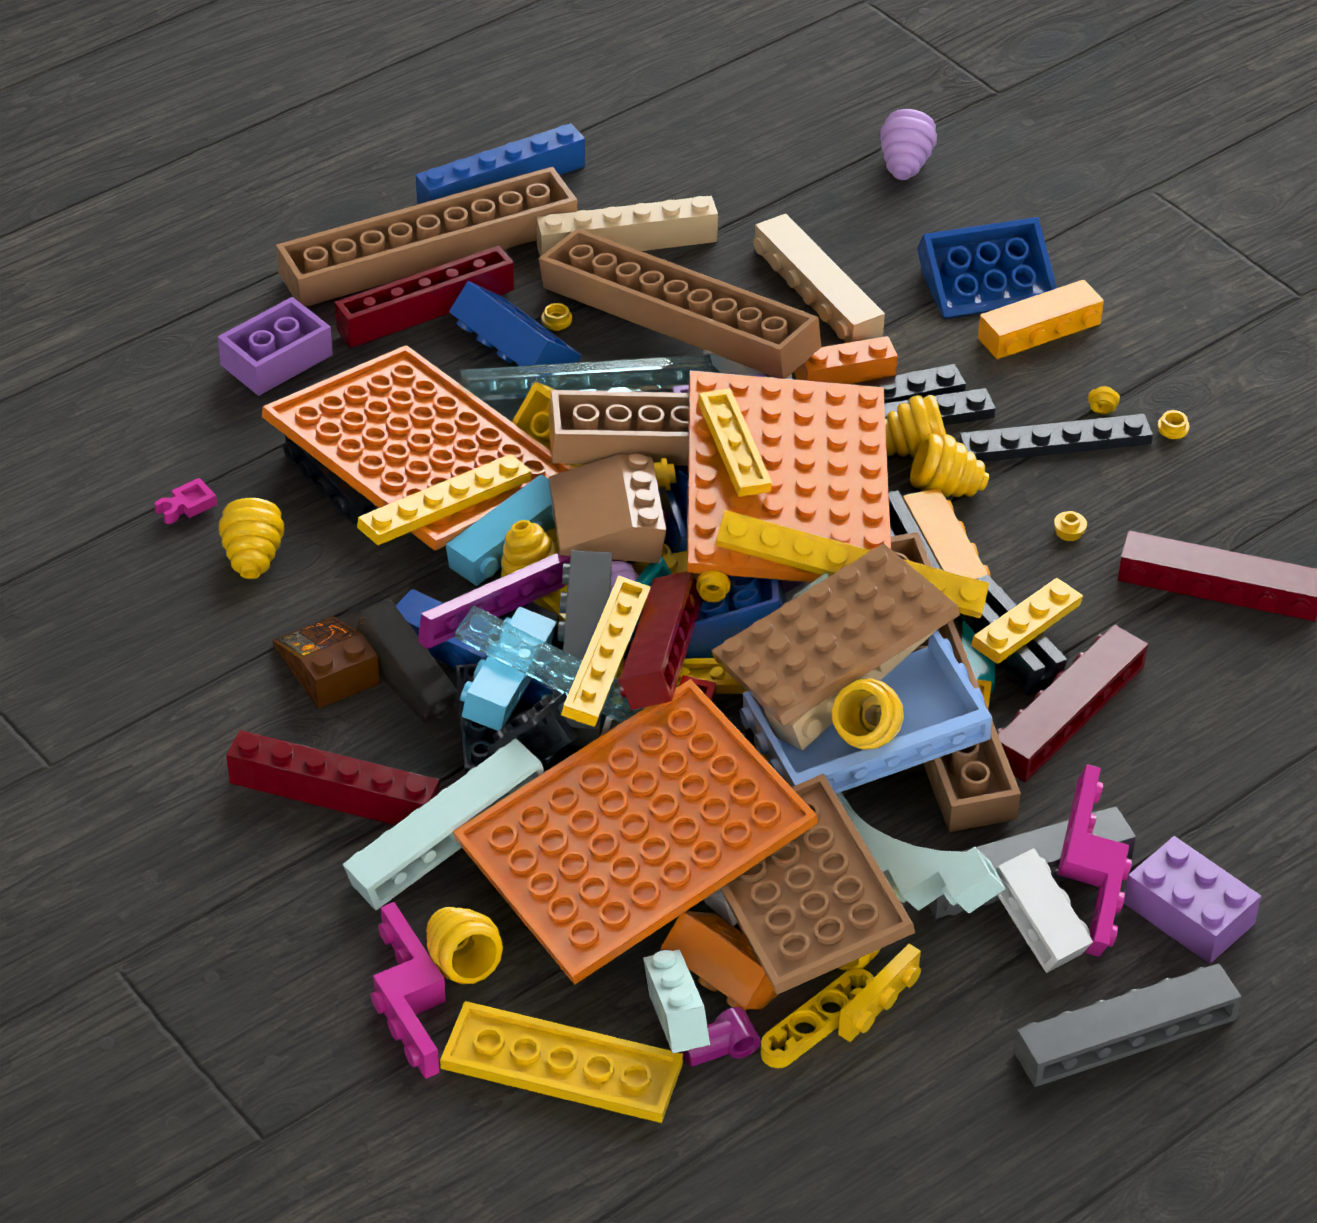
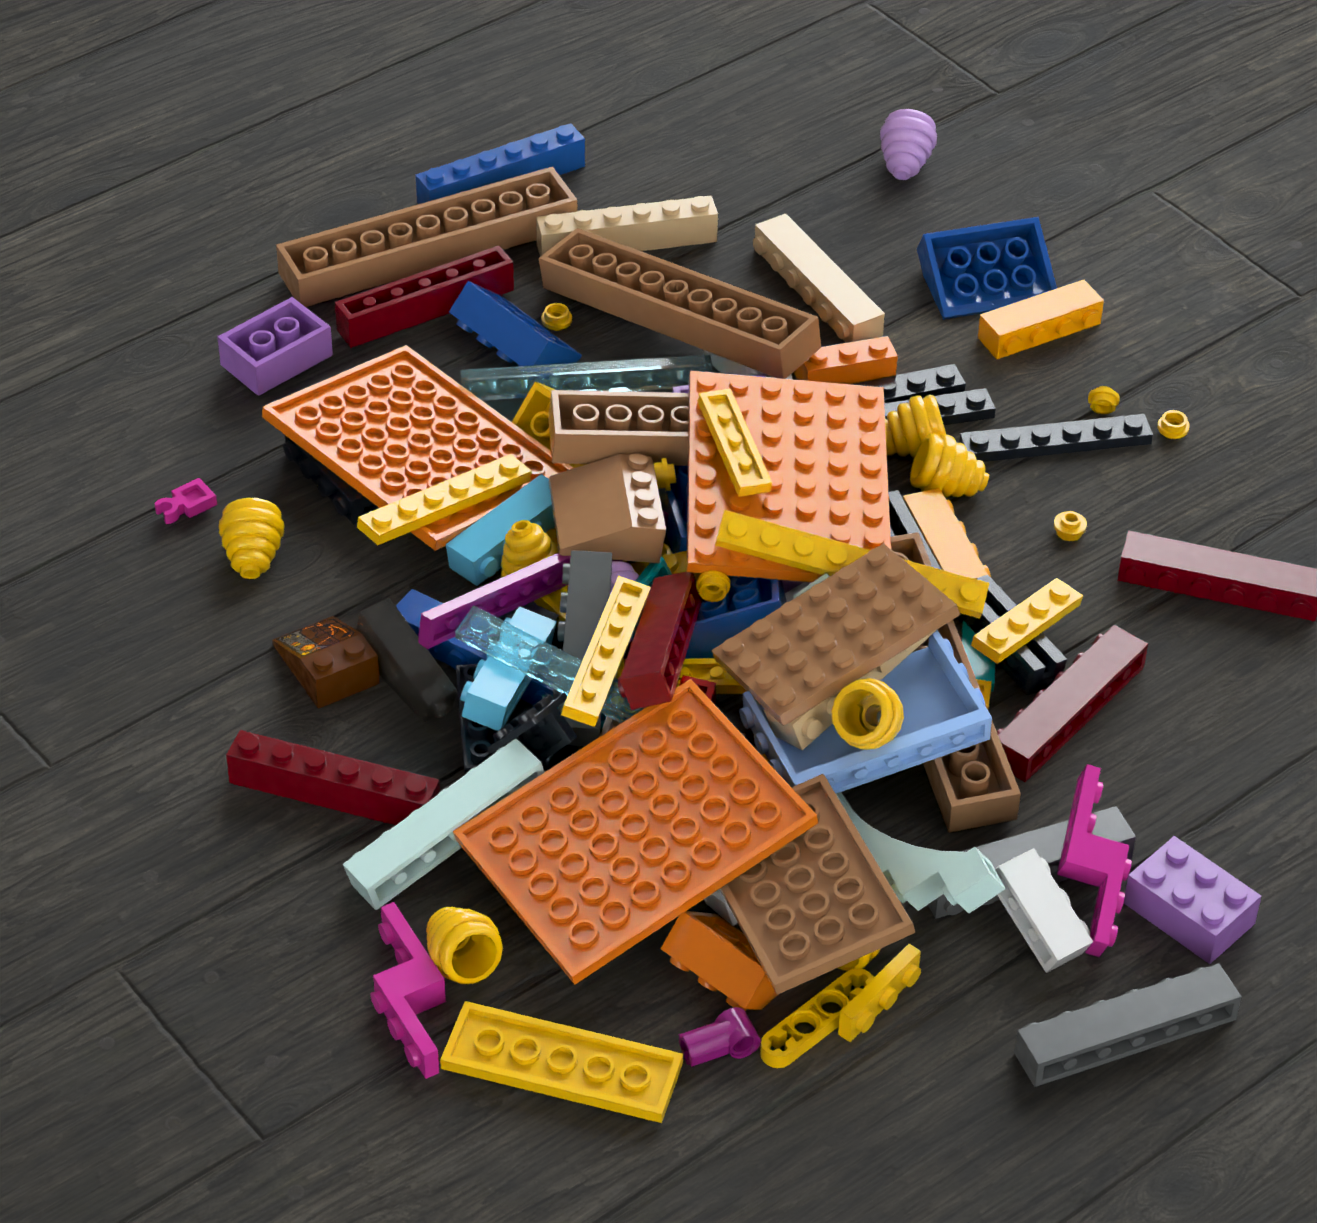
light aqua brick [643,949,710,1053] -> none

